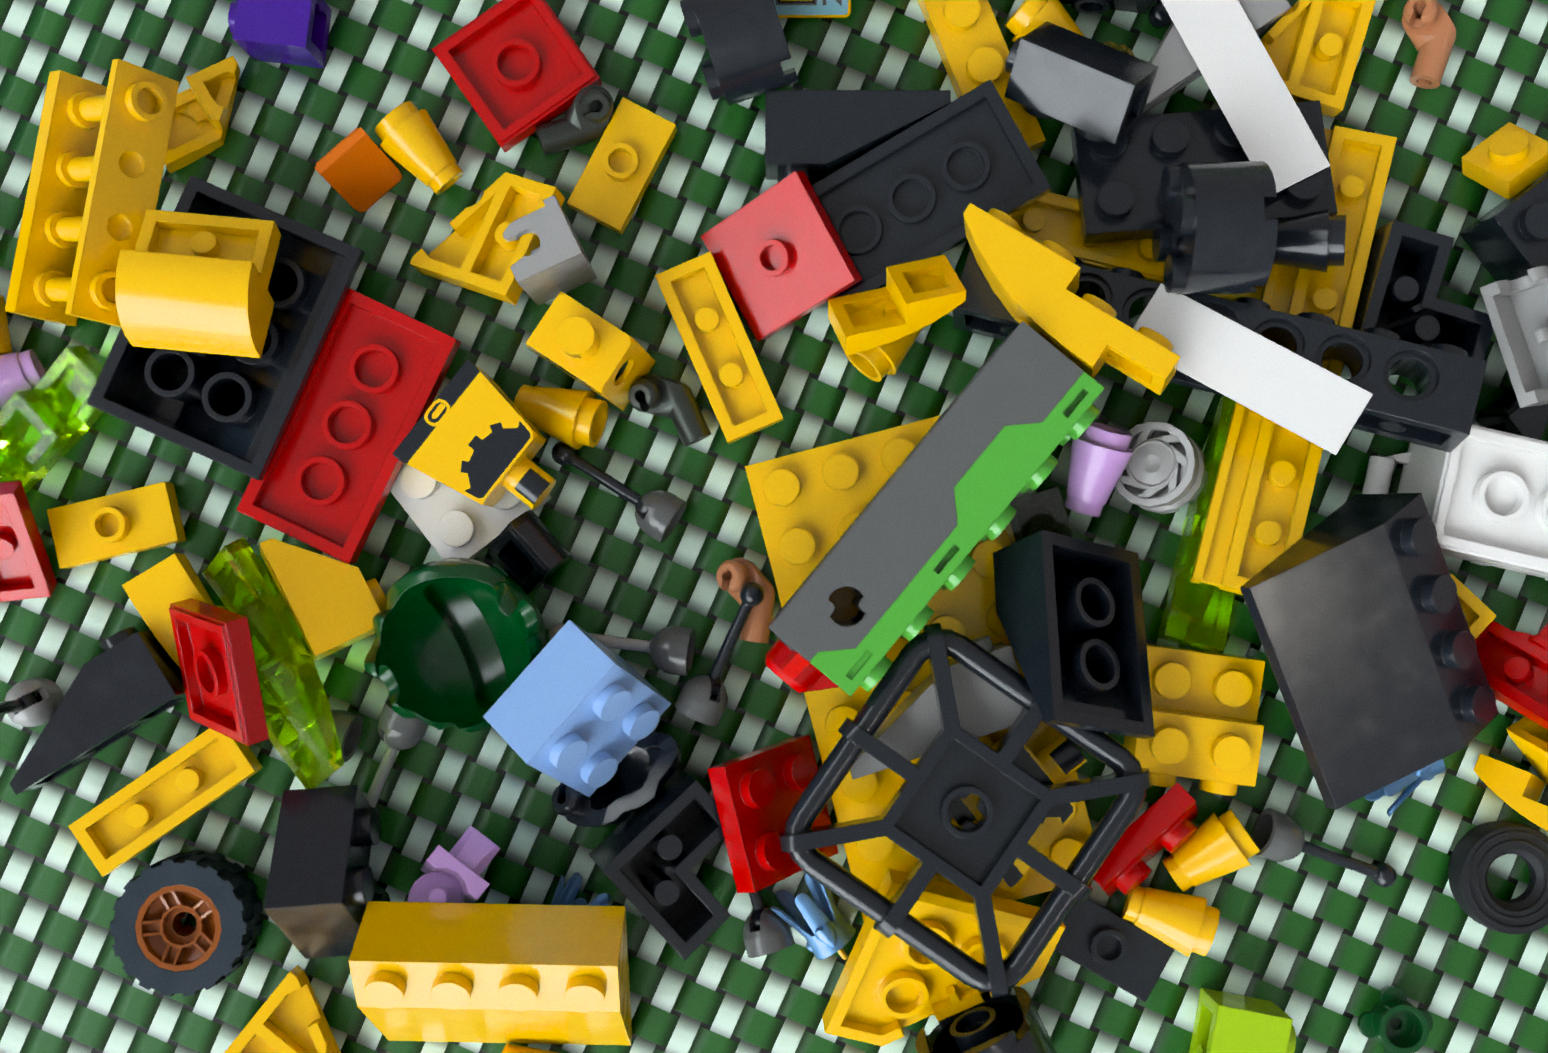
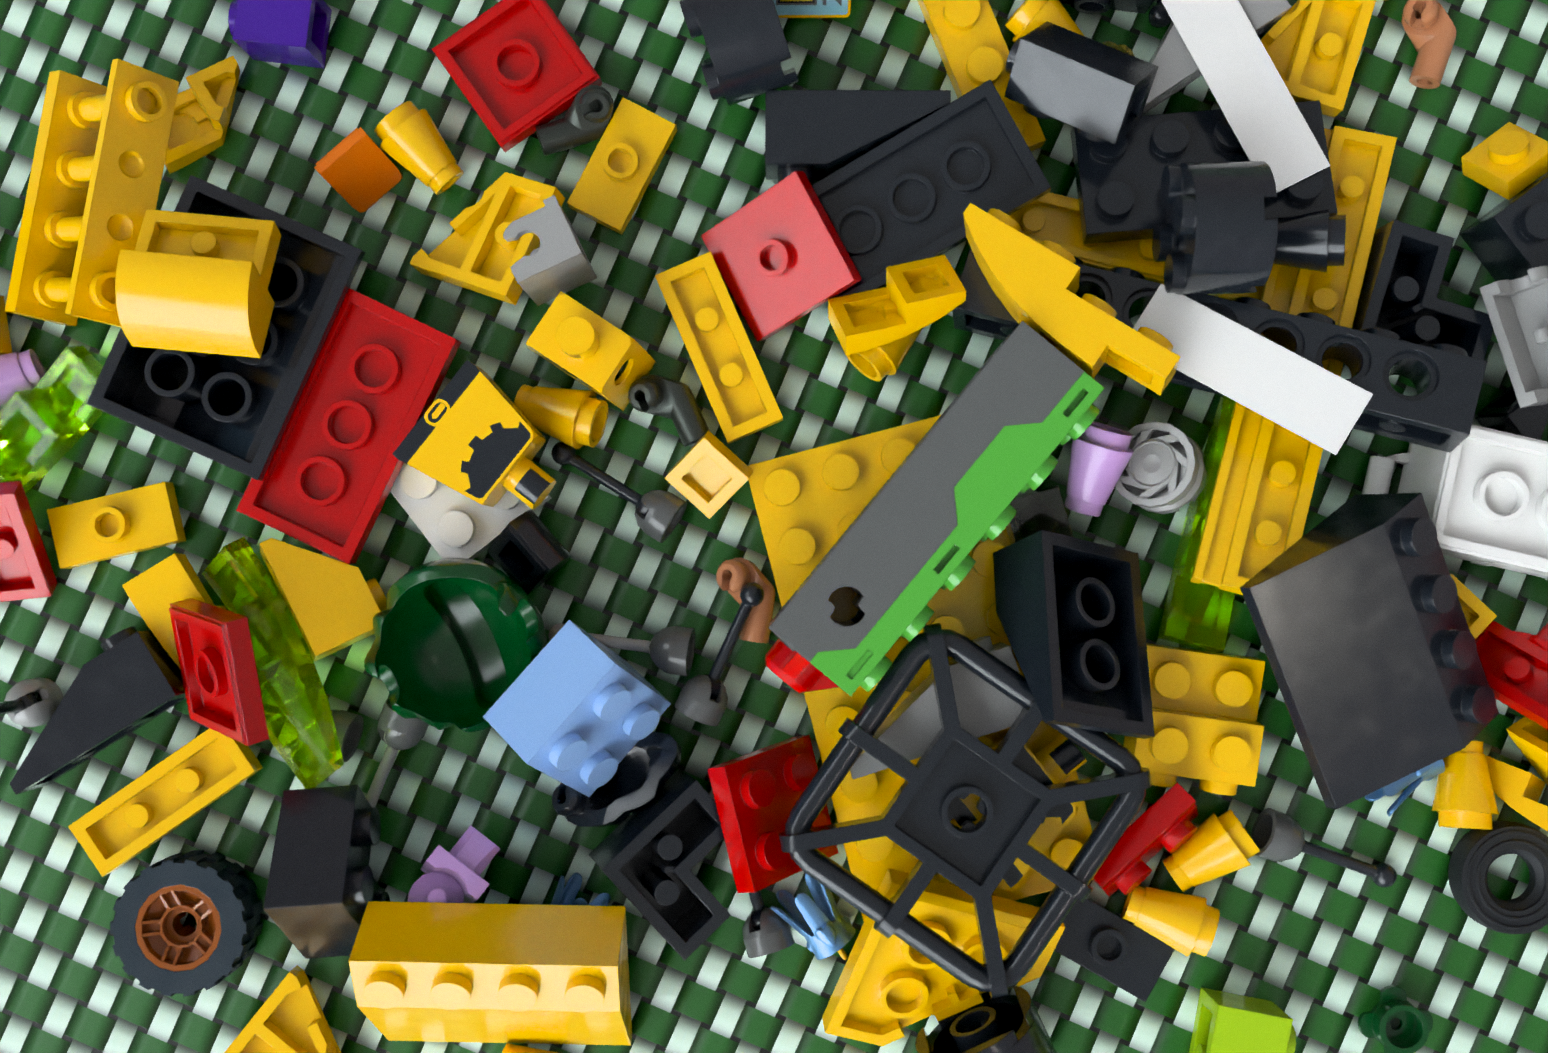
none -> yellow plate [664,430,753,519]
none -> yellow cone [1432,741,1499,830]

